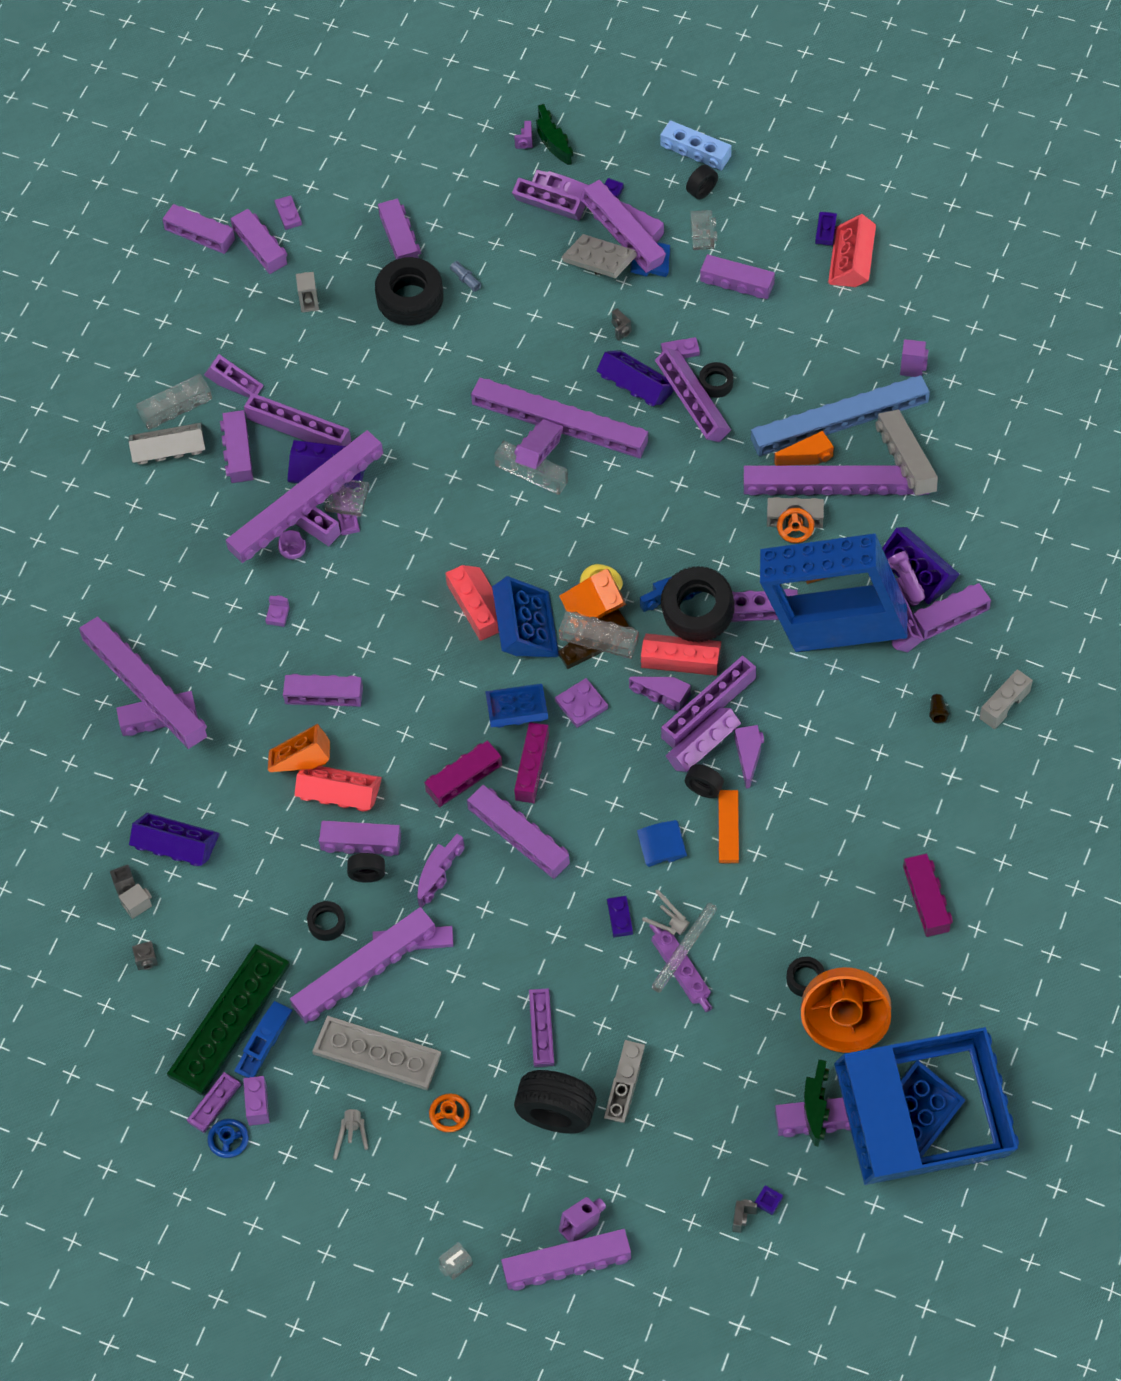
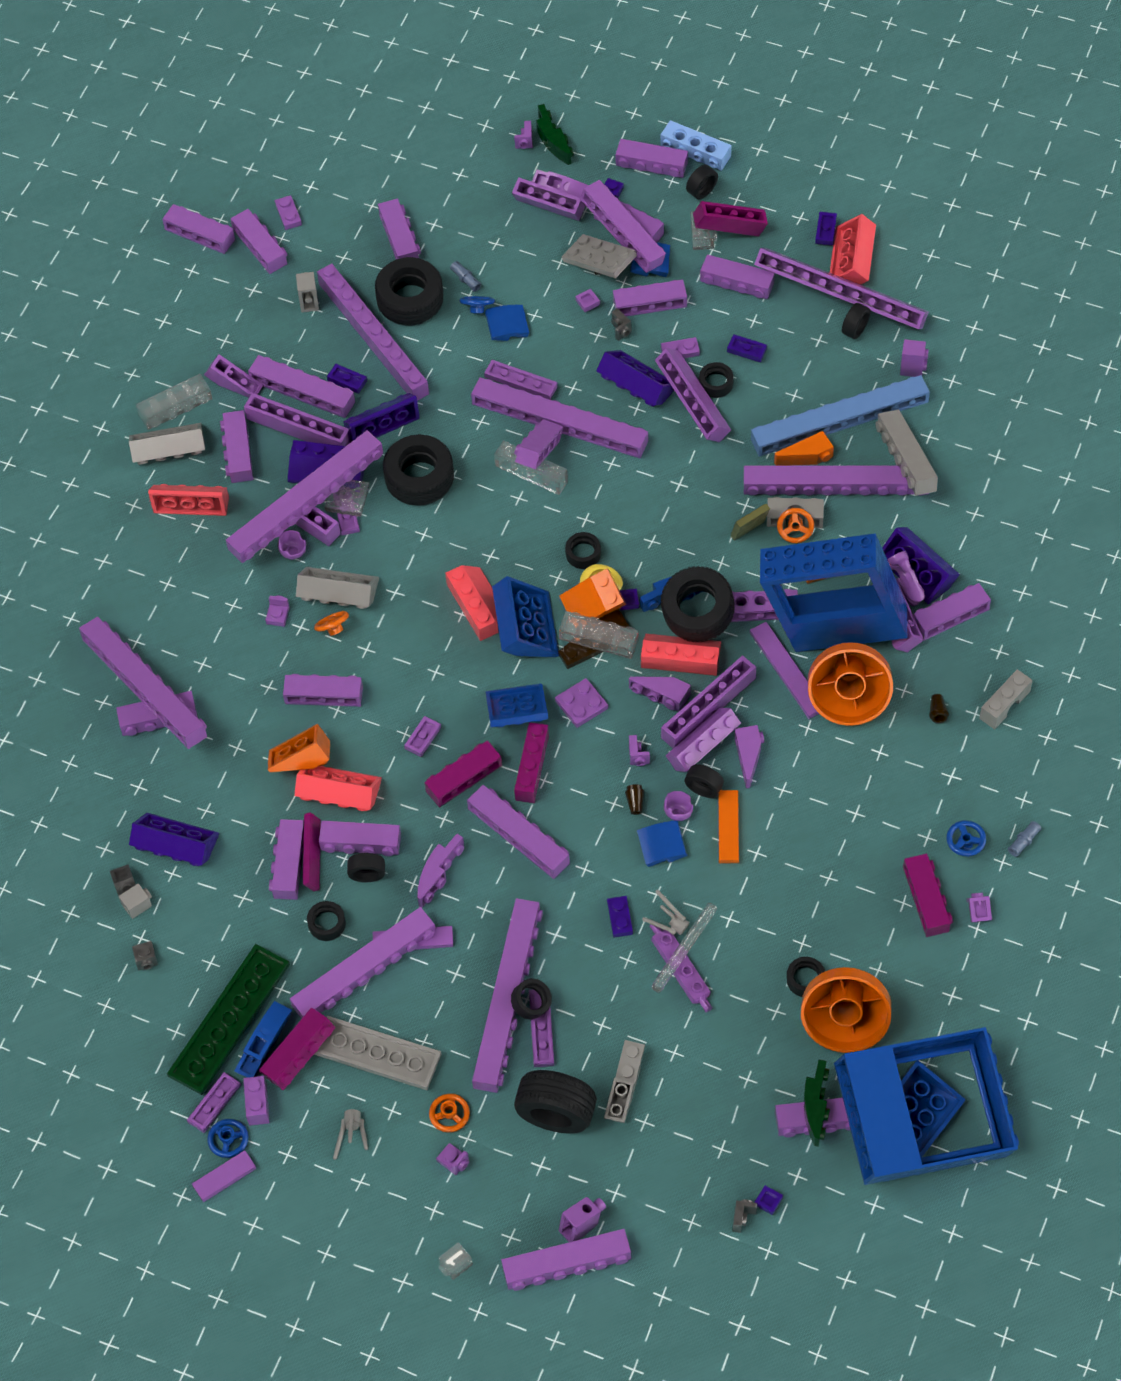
none -> coral slope [148,484,229,516]
none -> medium lavender tile [192,1150,256,1202]
none -> medium lavender brick [248,355,355,418]
none -> magenta brick [259,1007,336,1090]
none -> medium lavender brick [269,819,304,900]
none -> light grey slope [296,567,379,609]
none -> magenta tile [303,812,321,892]
none -> orange piece [314,611,349,636]
none -> medium lavender brick [317,263,429,401]
none -> dark purple plate [327,364,367,394]
none -> dark purple slope [343,393,420,442]
none -> black tyre [383,434,454,505]
none -> medium lavender plate [404,716,441,757]
none -> medium lavender bracket [436,1143,469,1175]
none -> blue piece [459,296,495,313]
none -> medium lavender brick [472,898,543,1093]
none -> medium lavender plate [484,360,558,400]
none -> blue slope [485,305,529,341]
none -> black tyre [511,978,552,1020]
none -> black tyre [565,532,601,569]
none -> medium lavender plate [575,289,600,312]
none -> medium lavender brick [613,280,687,316]
none -> medium lavender brick [615,139,688,178]
none -> dark purple plate [620,588,639,610]
none -> dark brown cone [625,784,644,815]
none -> medium lavender bracket [629,735,650,766]
none -> medium lavender hair [664,791,694,821]
none -> magenta brick [693,201,768,236]
none -> dark purple plate [727,334,767,363]
none -> olive tile [731,504,770,541]
none -> medium lavender tile [750,622,819,719]
none -> medium lavender brick [754,248,929,329]
none -> orange cone [808,643,893,726]
none -> black tyre [842,303,871,339]
none -> blue piece [946,820,986,856]
none -> medium lavender bracket [966,892,992,922]
none -> sand blue pin [1008,821,1041,857]

